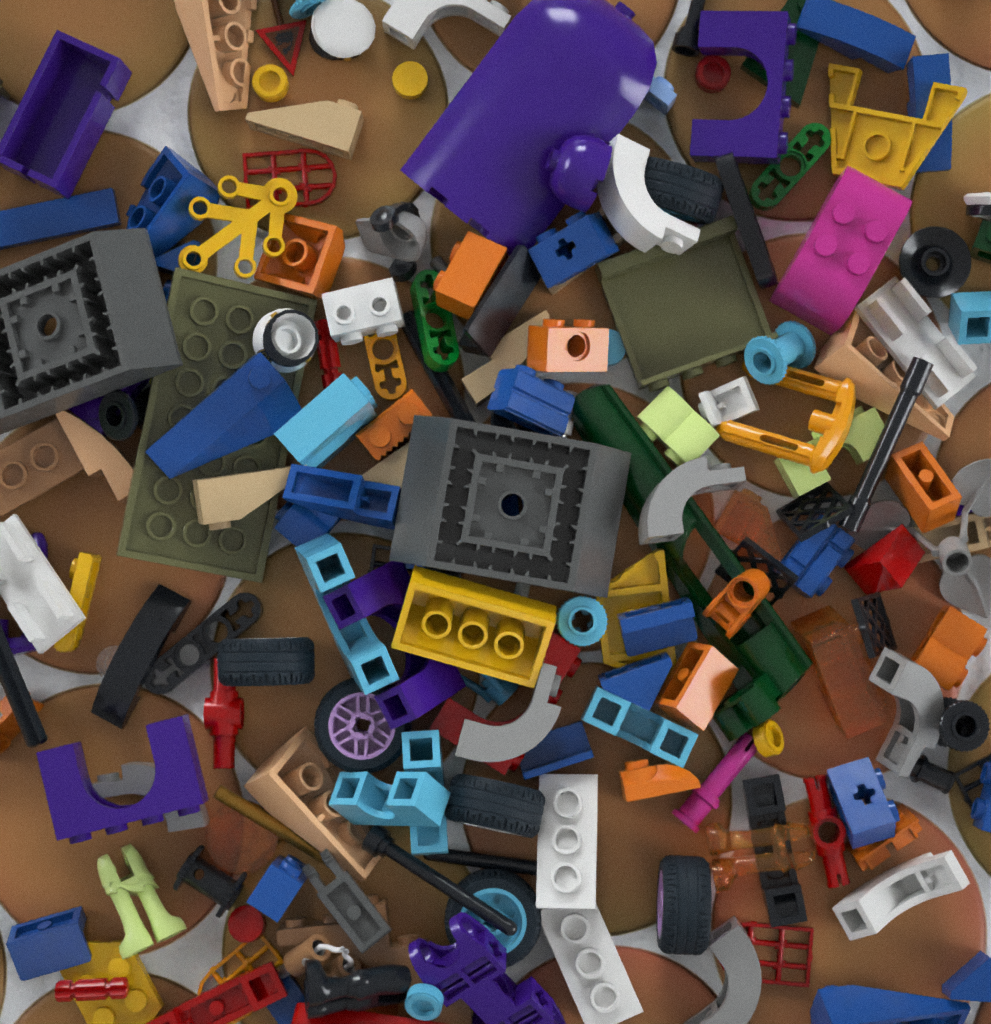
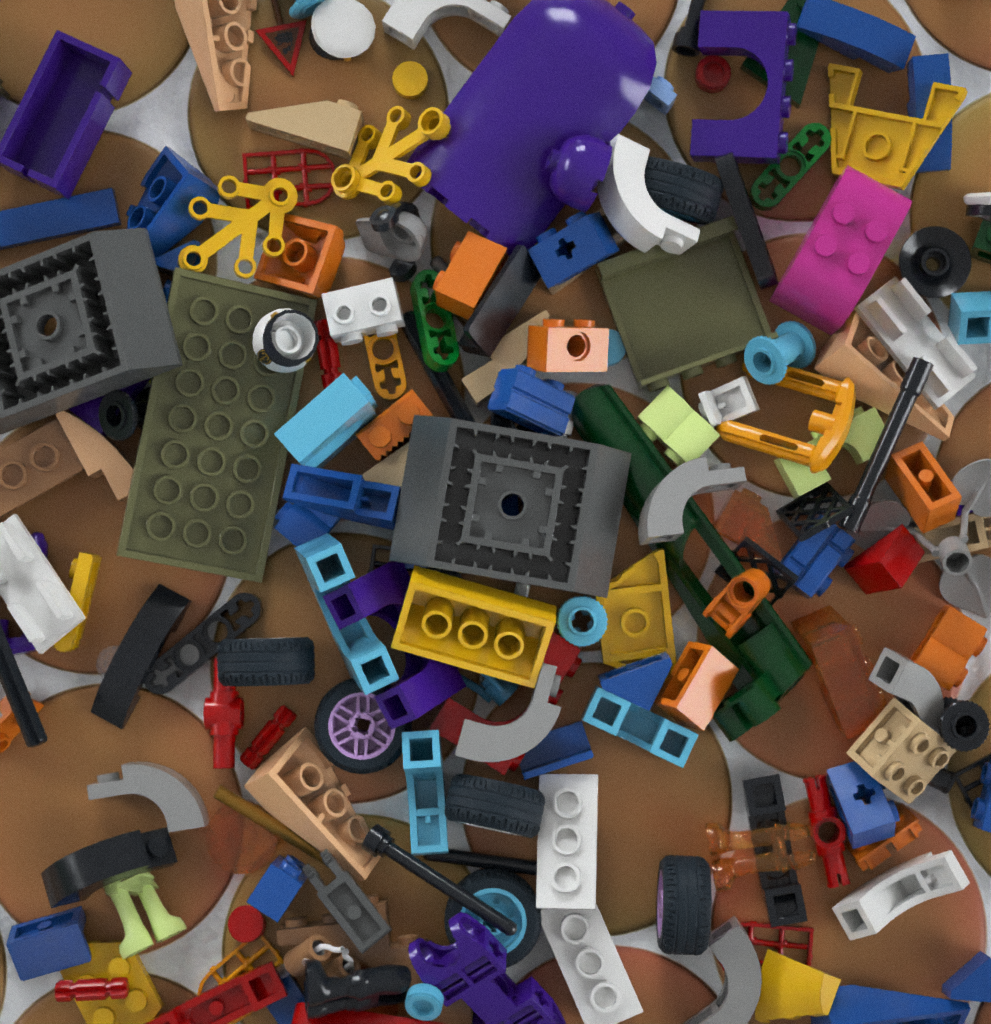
dark purple arch [36,714,209,844] -> none
blue wedge [144,352,302,479] -> none
black hose [173,845,247,918] -> none
tan slope [192,465,307,530] -> none
yellow tile [252,64,289,103] -> none
medium azure arch [328,772,451,827] -> none
blue panel [617,597,698,657] -> none
orange slope [618,758,701,802] -> none
dark pink pin [671,732,758,834] -> none
yellow tile [752,719,784,758] -> none
black window [851,592,898,659] -> none
none -> black arch [41,827,178,908]
none -> red axle [240,705,297,770]
none -> yellow plant [331,106,451,206]
none -> yellow slope [755,949,841,1023]
none -> tan bracket [846,697,956,804]

